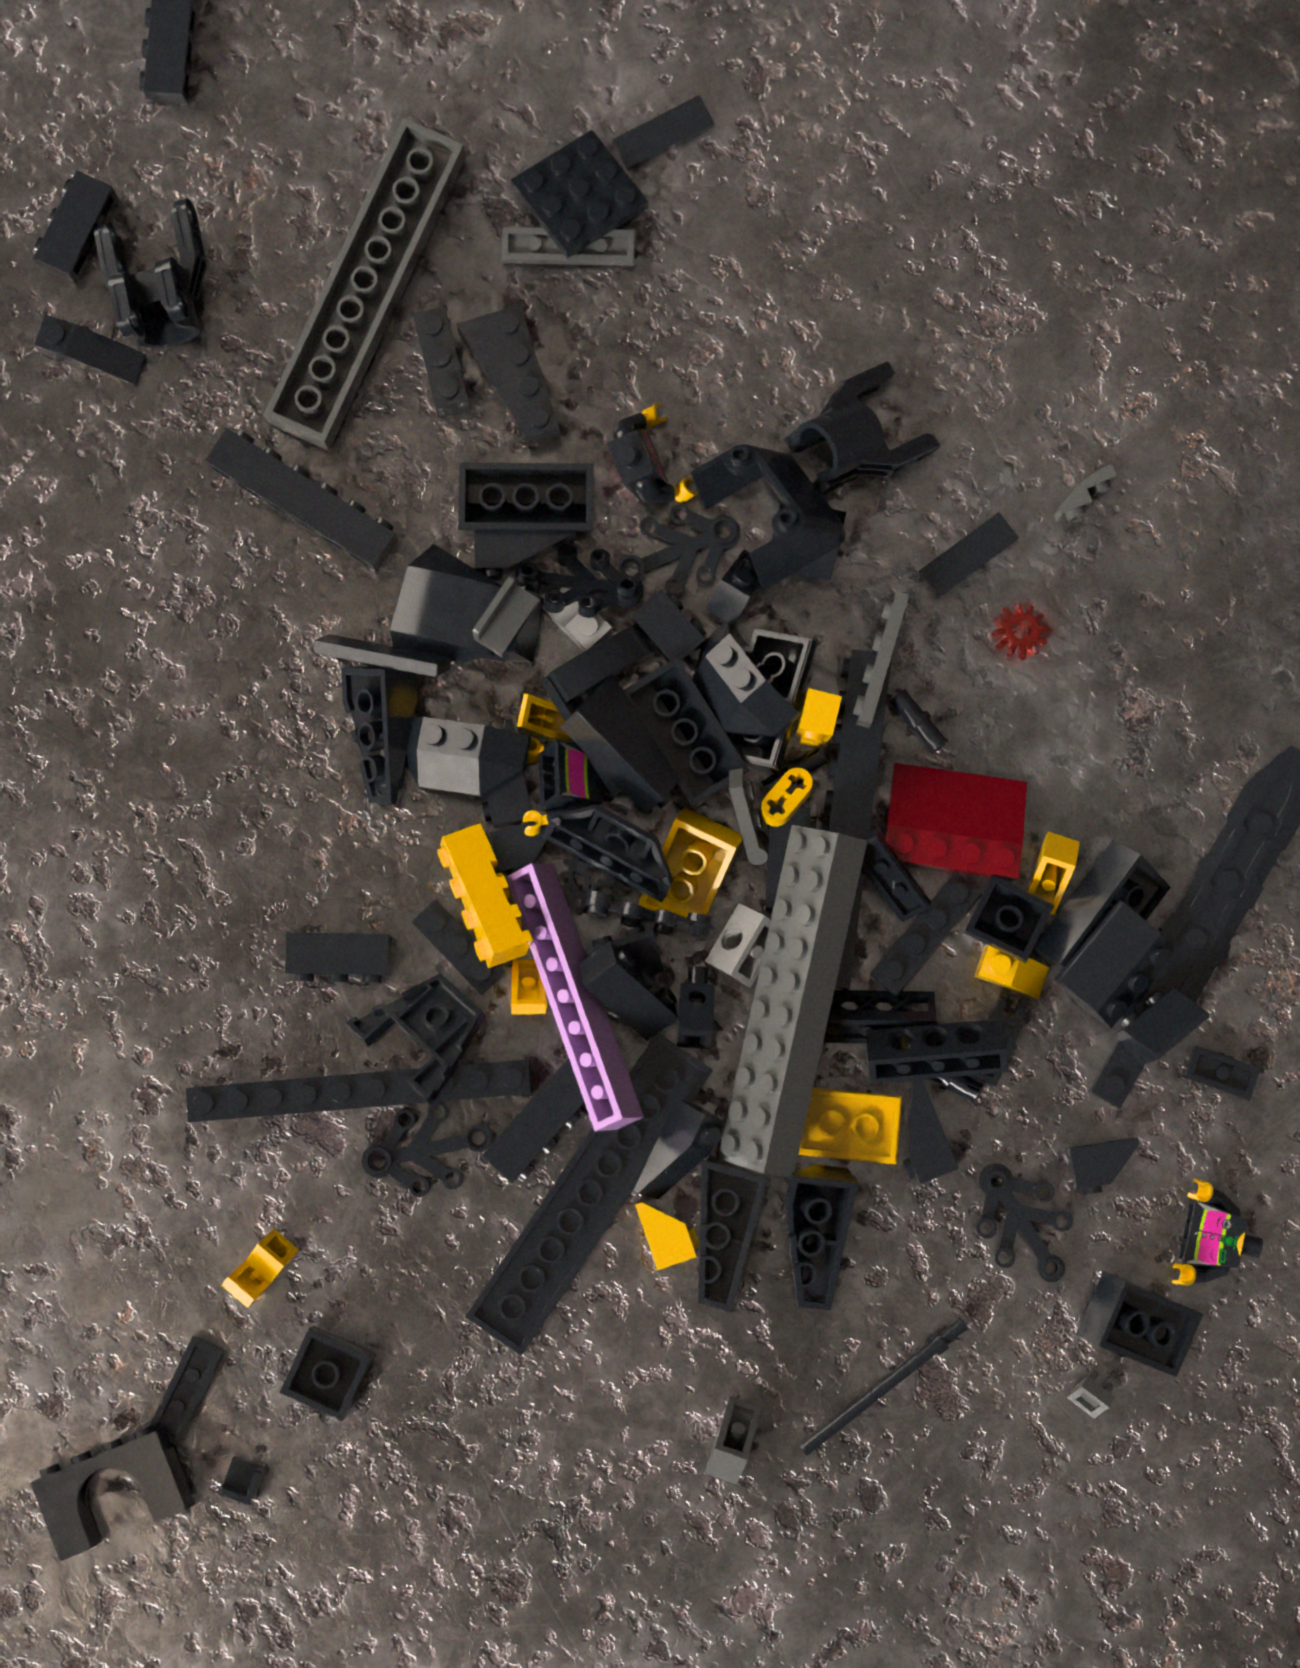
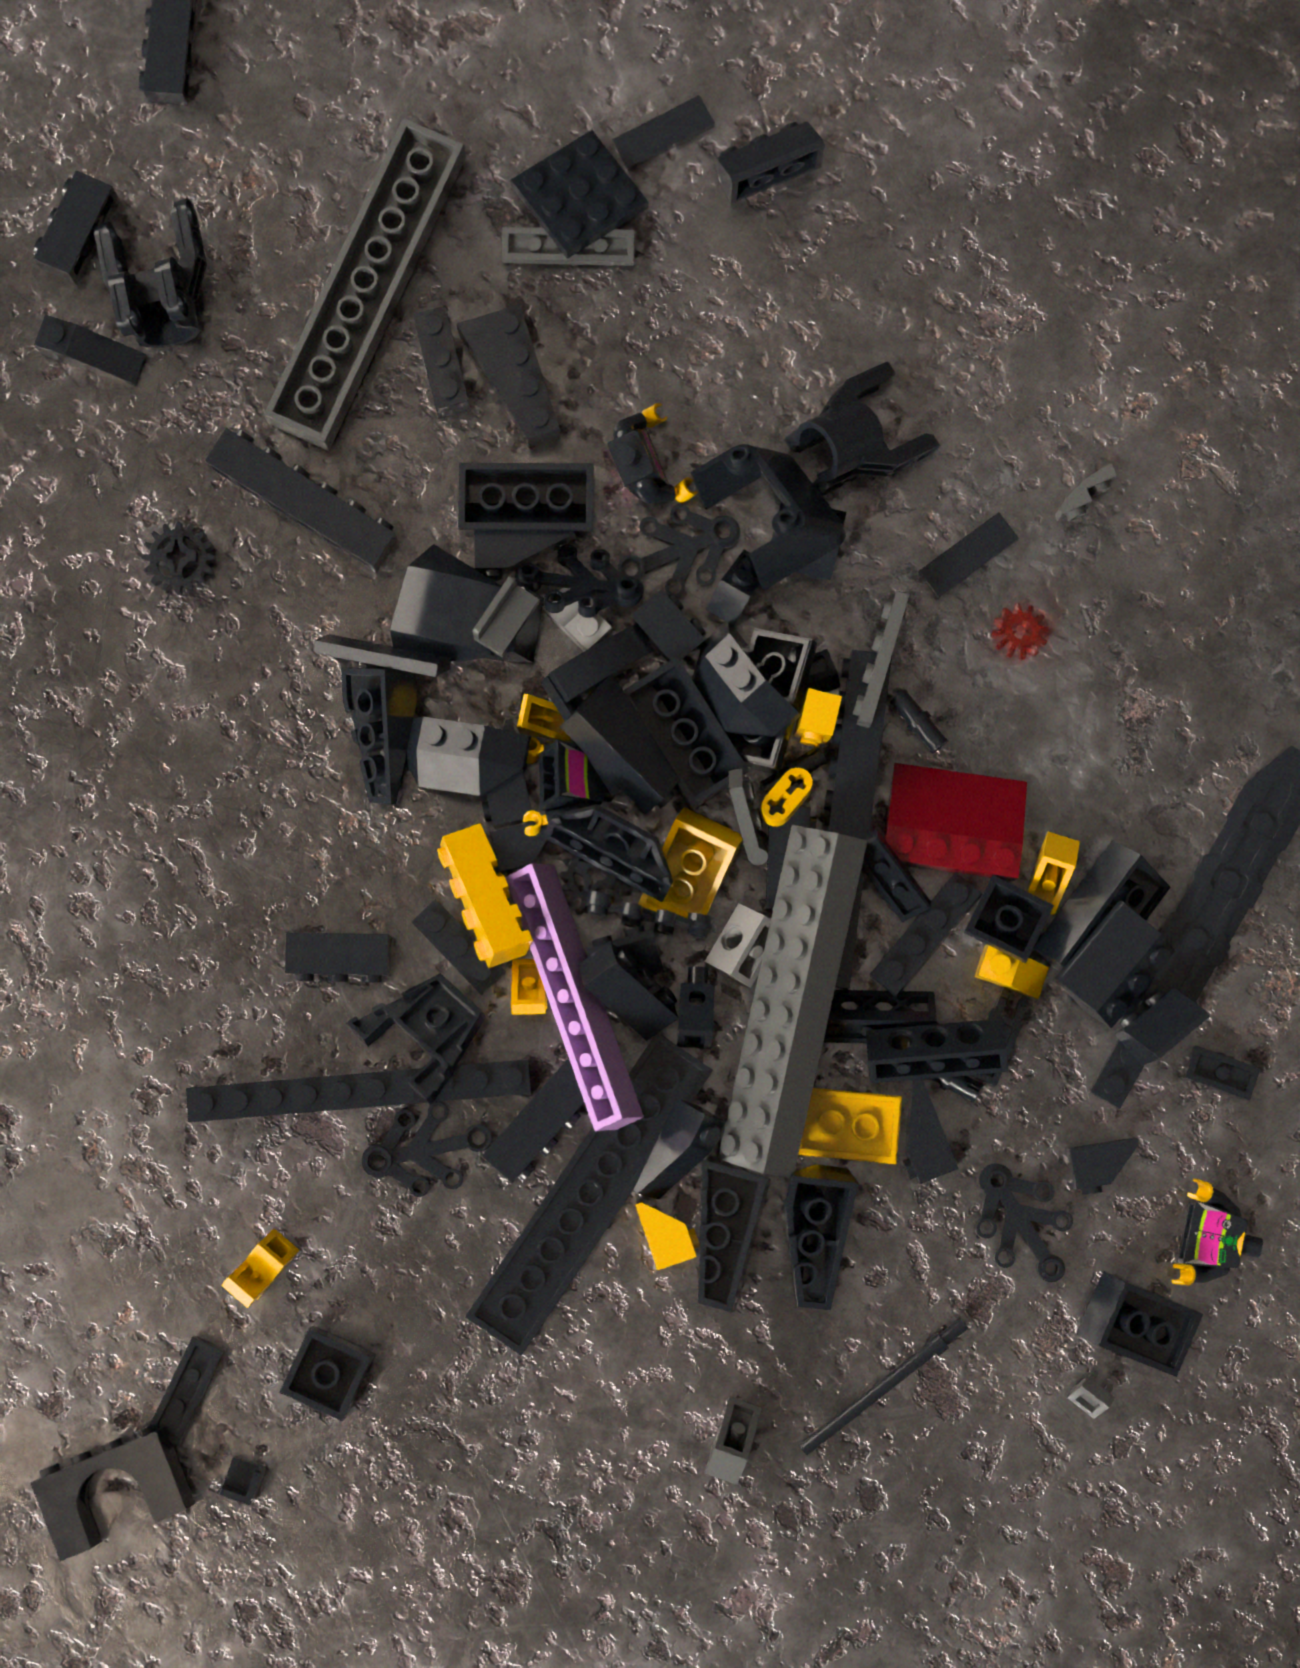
none -> black gear [141,522,216,596]
none -> black slope [715,121,825,204]
none -> black slope [805,649,840,693]

